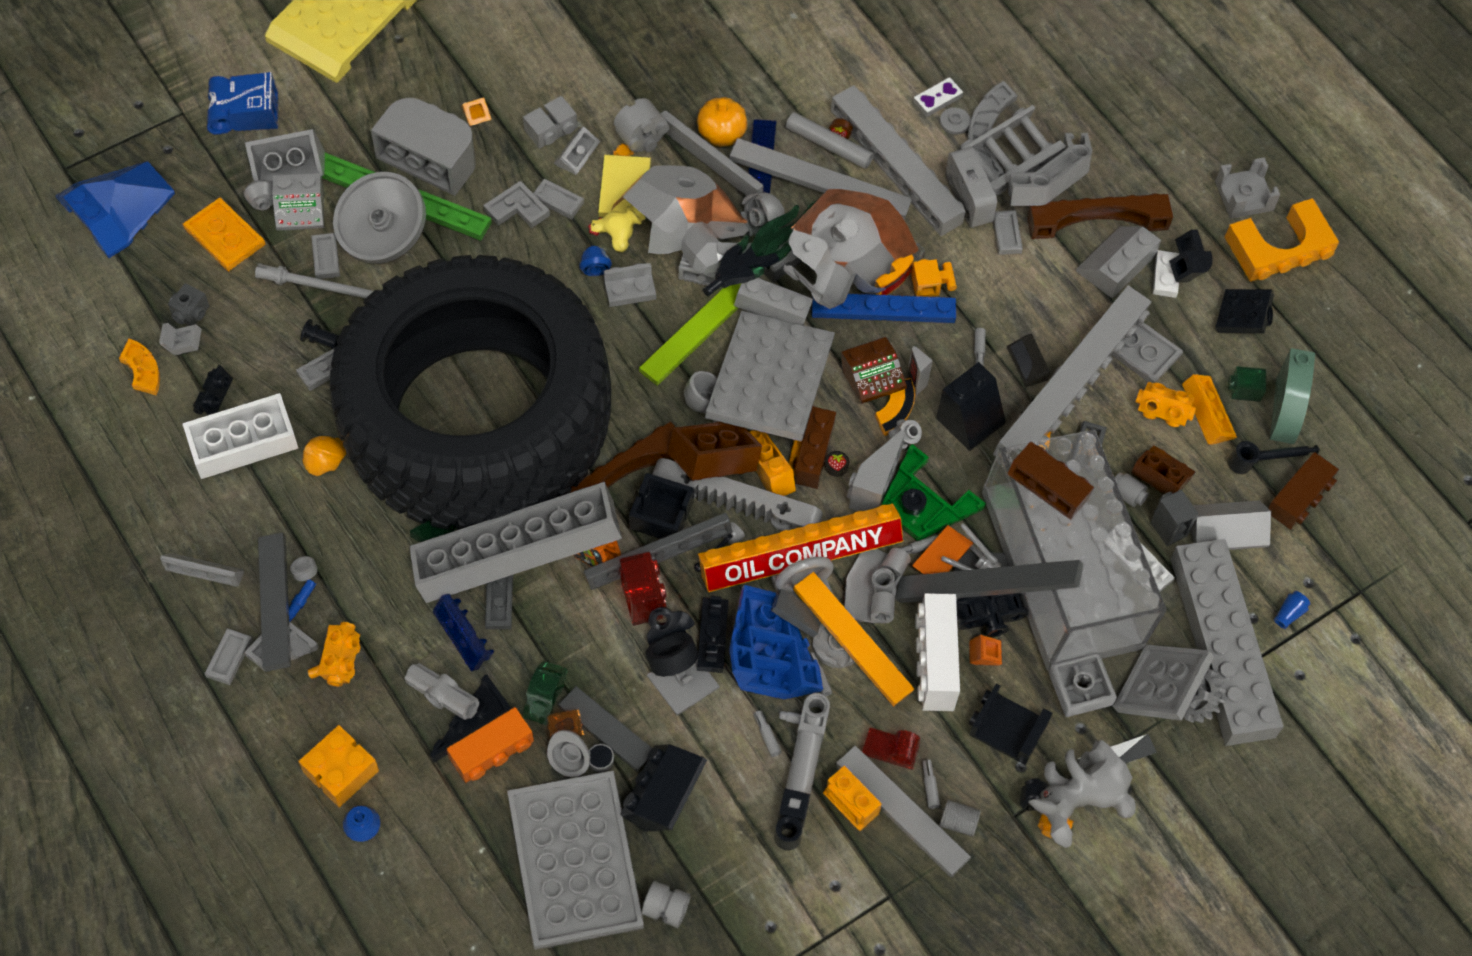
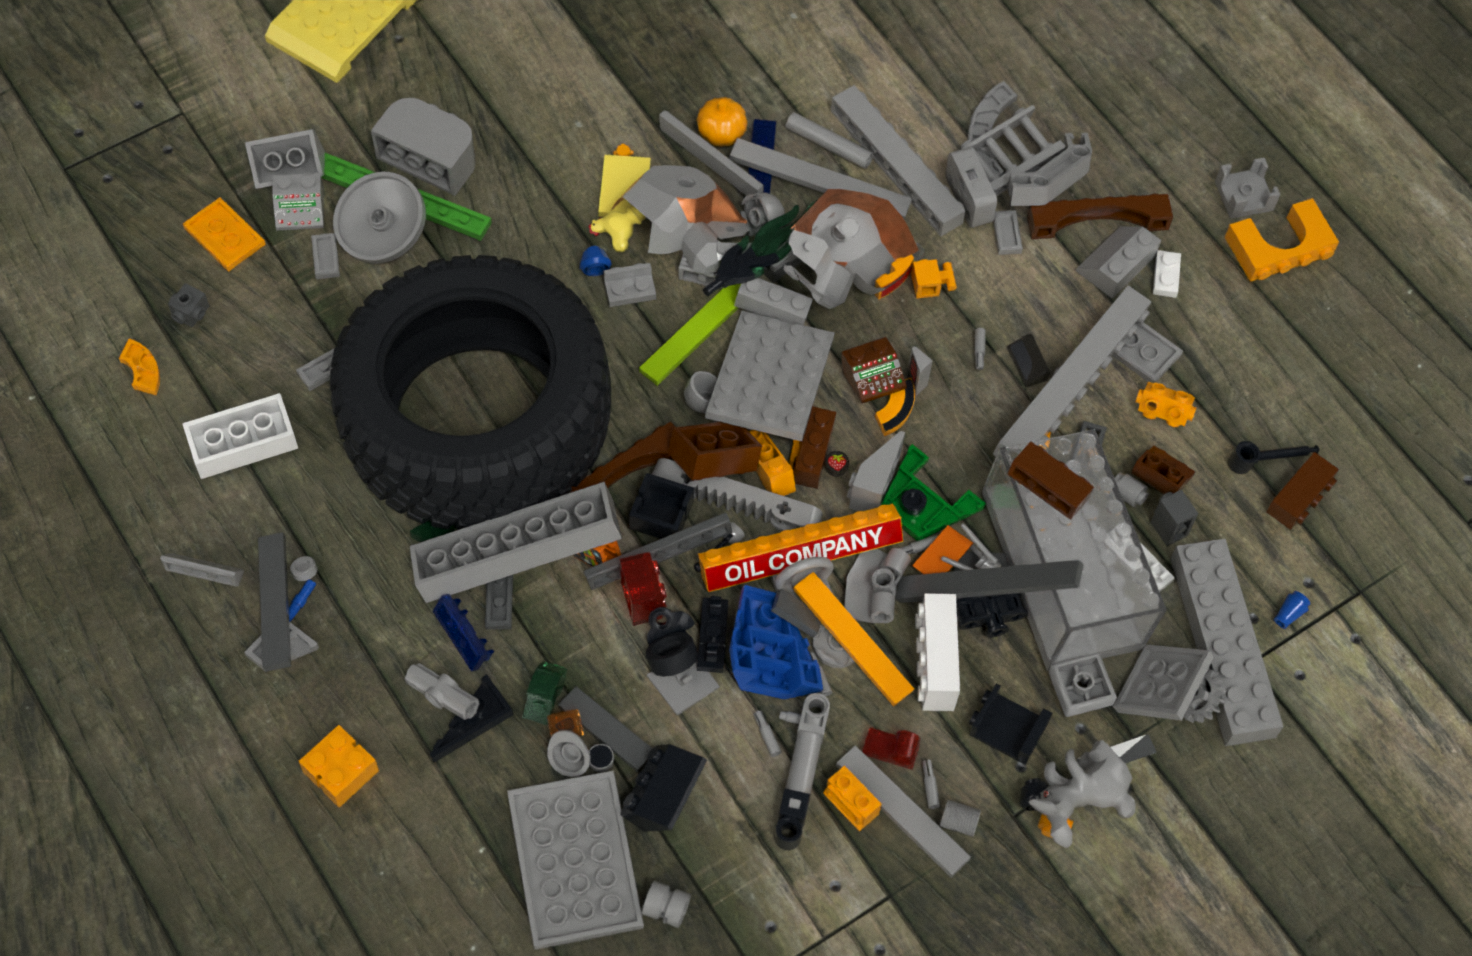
blue wedge [55,161,175,258] -> none
light grey bracket [159,323,202,356] -> none
black hinge [193,365,233,415] -> none
light grey tile [205,628,252,685] -> none
blue piece [207,72,278,135] -> none
light grey cone [244,180,273,210] -> none
light grey bar [255,263,373,299] -> none
black pin [300,319,339,349] -> none
light orange hair [303,436,347,476] -> none
light orange brick [308,622,361,687] -> none
blue cone [343,806,380,842] -> none
orange brick [447,707,534,783] -> none
light orange slope [461,98,491,126] -> none
light grey plate [483,181,550,228] -> none
light grey piece [523,96,578,149] -> none
light grey tile [533,179,584,219] -> none
light grey slope [554,126,601,175] -> none
light grey brick [614,98,670,152] -> none
blue plate [812,294,956,323] -> none
reddish brown tile [829,118,853,139] -> none
light grey brick [889,419,922,449] -> none
tile [913,77,963,117] -> none
black slope [936,362,1006,451] -> none
light grey piece [940,107,970,135] -> none
orange slope [969,635,1002,666] -> none
black brick [1169,229,1213,283] -> none
light orange slope [1182,374,1237,444] -> none
light grey slope [1191,500,1271,550] -> none
black plate [1216,289,1274,334] -> none
clear green brick [1228,366,1266,402] -> none
sand green brick [1270,348,1315,444] -> none

